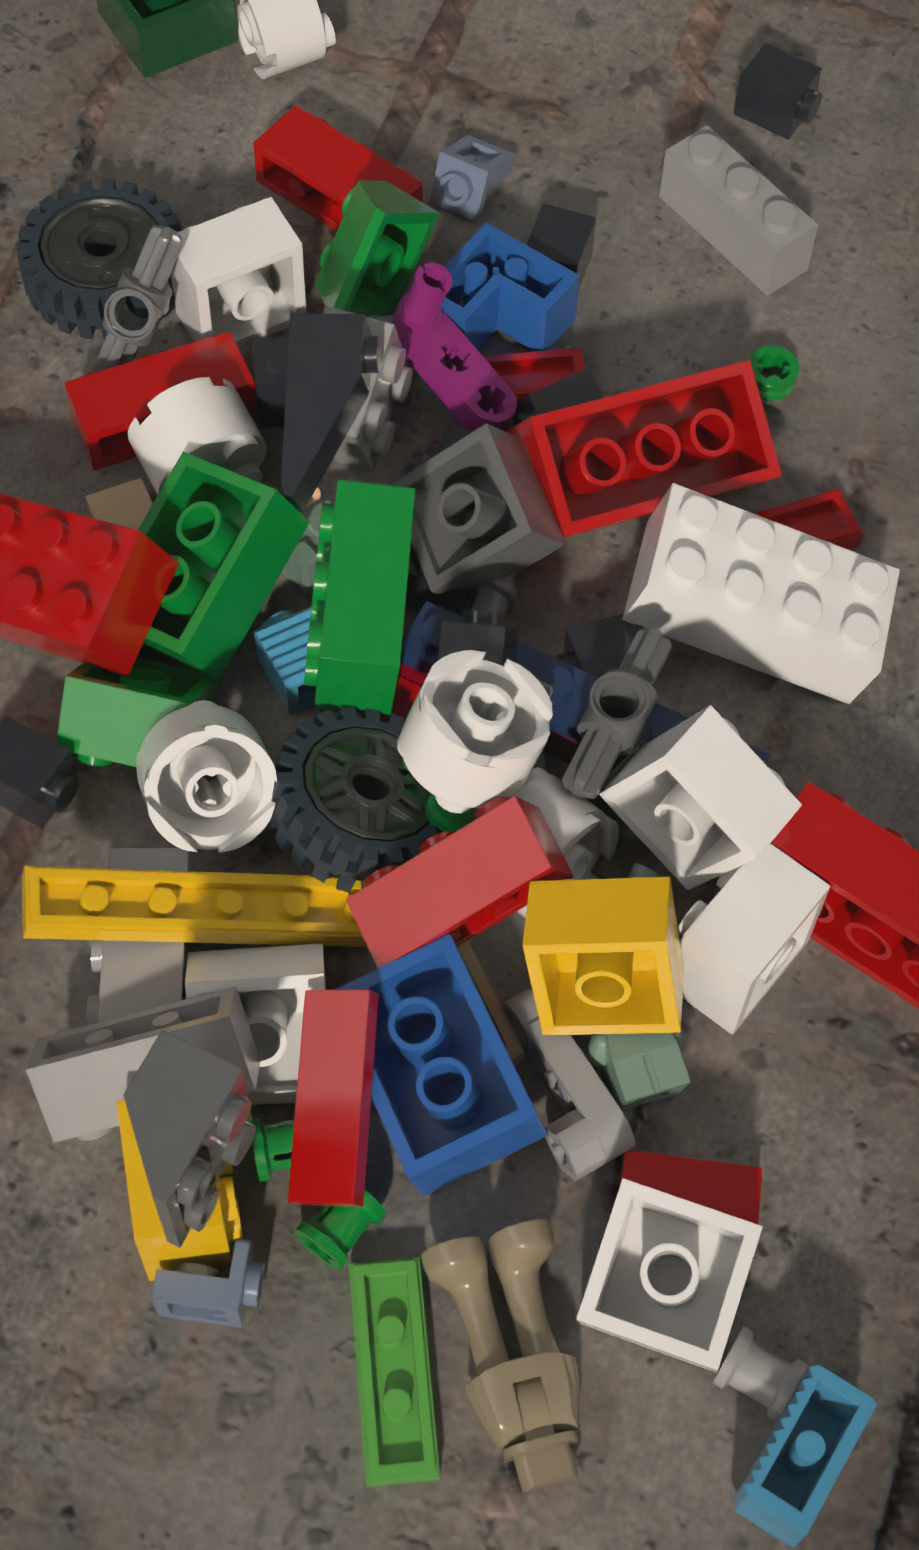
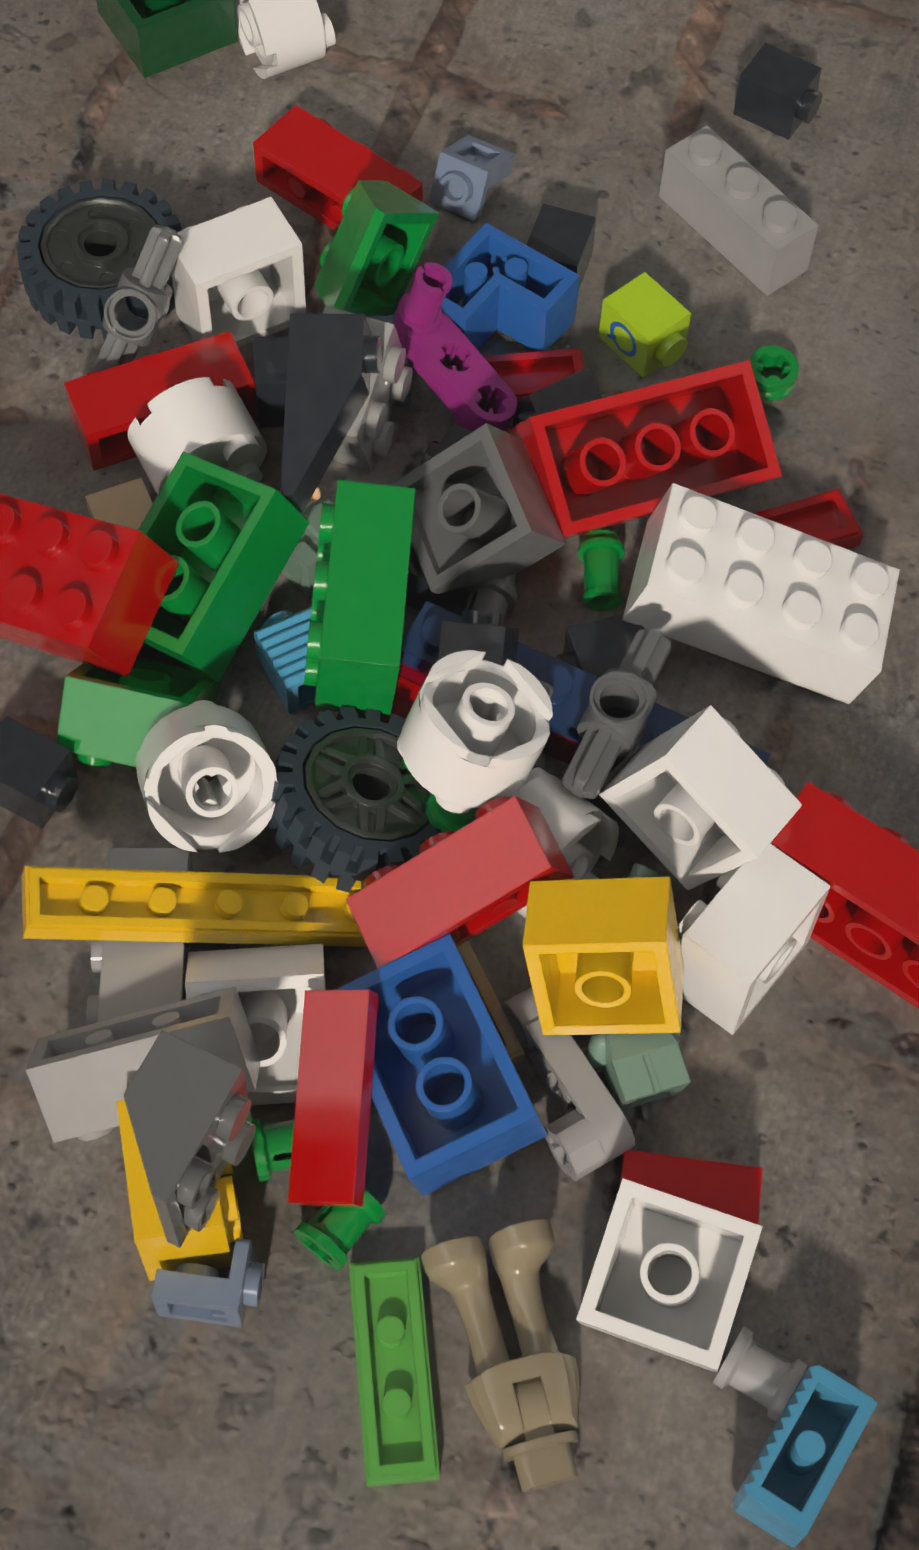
none -> green pin [577,530,625,611]
none -> lime brick [598,272,691,378]

